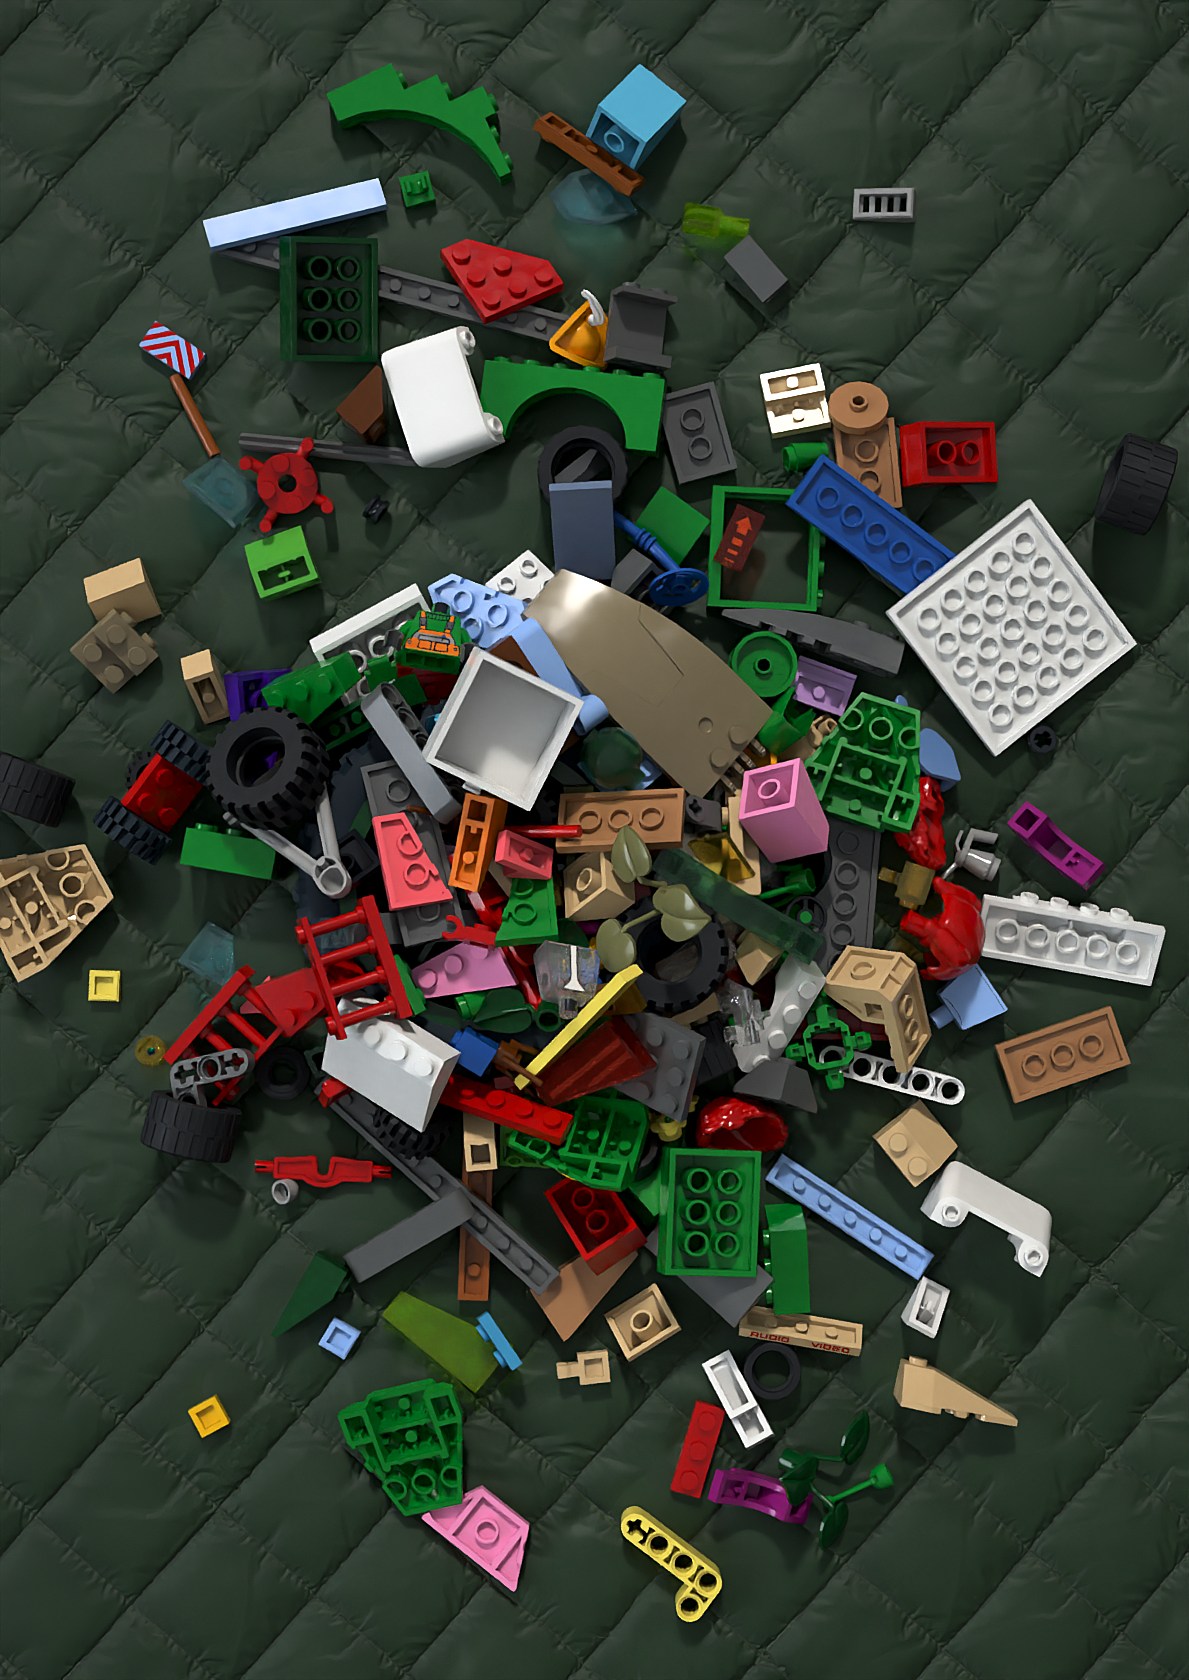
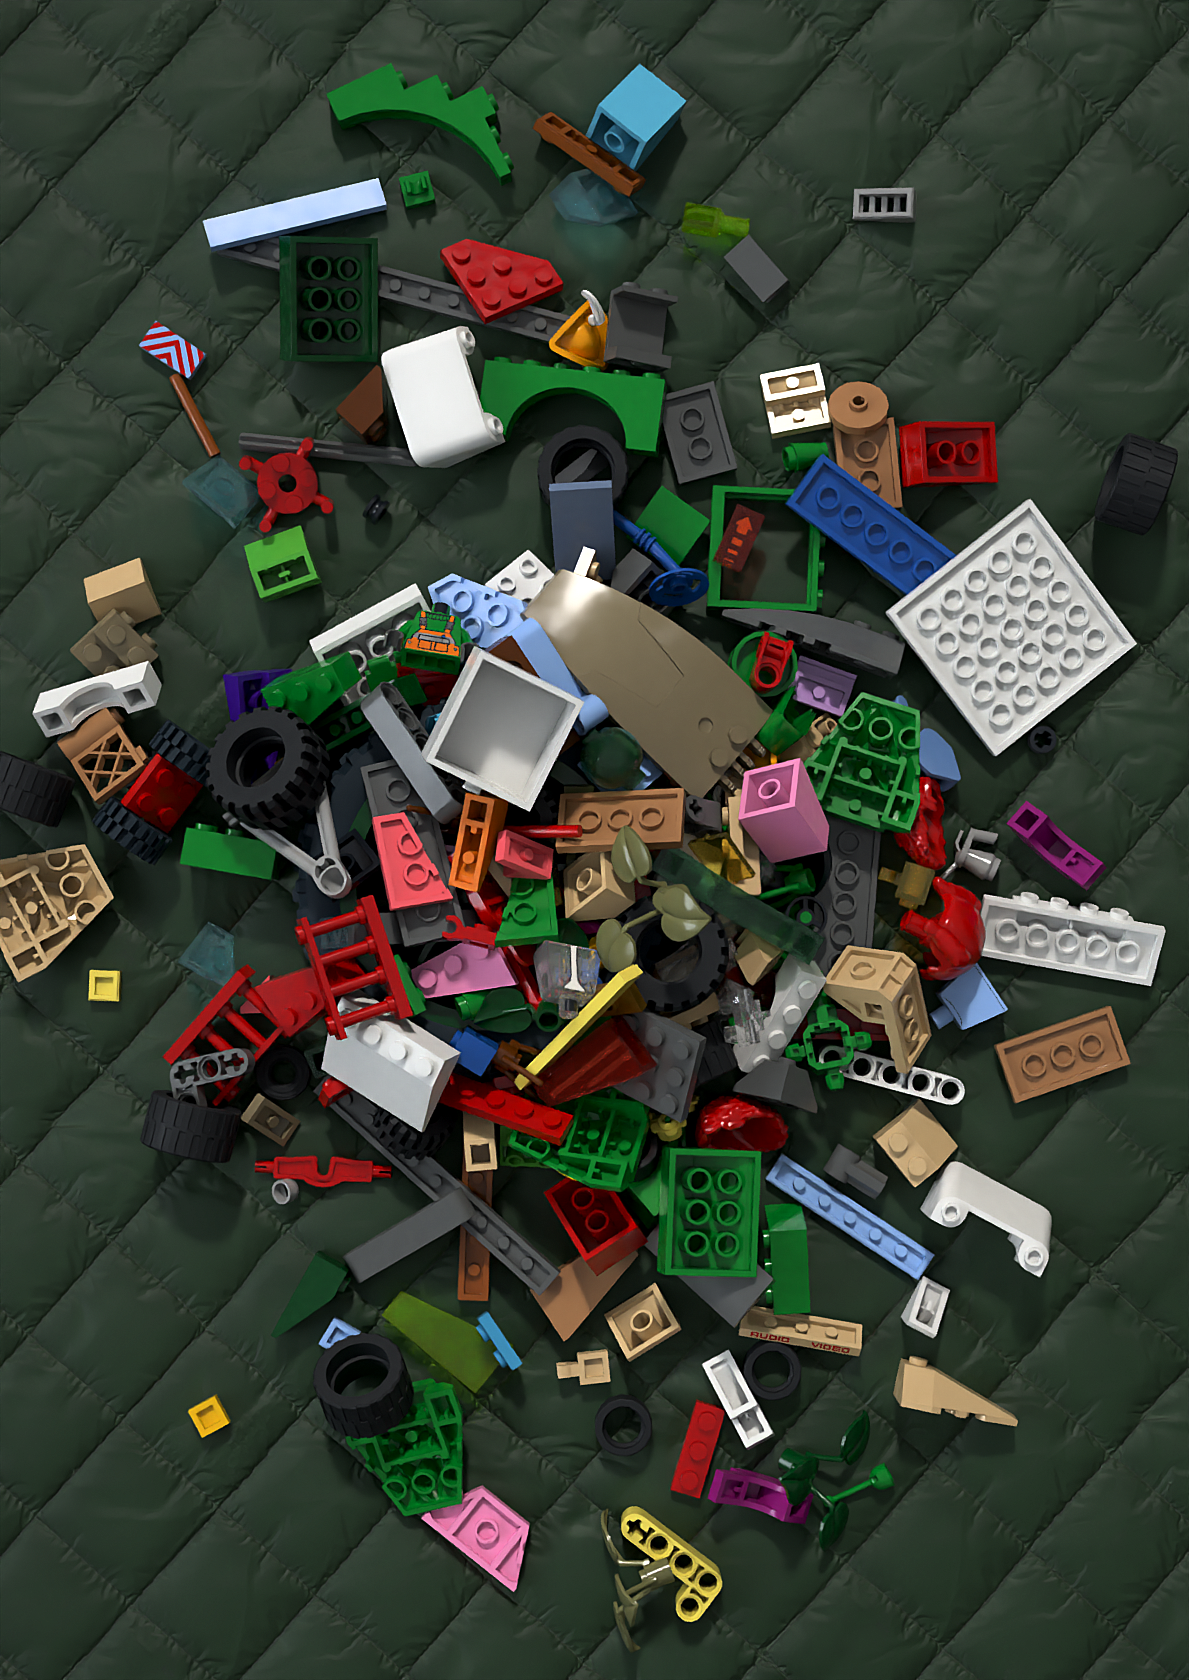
clear yellow tile [135,1035,167,1068] -> none
tan slope [181,649,230,724] -> none
none -> white arch [32,661,162,737]
none -> medium nougat piece [57,706,150,805]
none -> dark tan slope [240,1093,301,1147]
none -> black tyre [313,1333,414,1439]
none -> plate [574,547,603,582]
none -> black tyre [595,1394,652,1457]
none -> olive plant [601,1509,675,1653]
none -> red piece [749,631,794,694]
none -> dark grey piece [823,1144,888,1199]

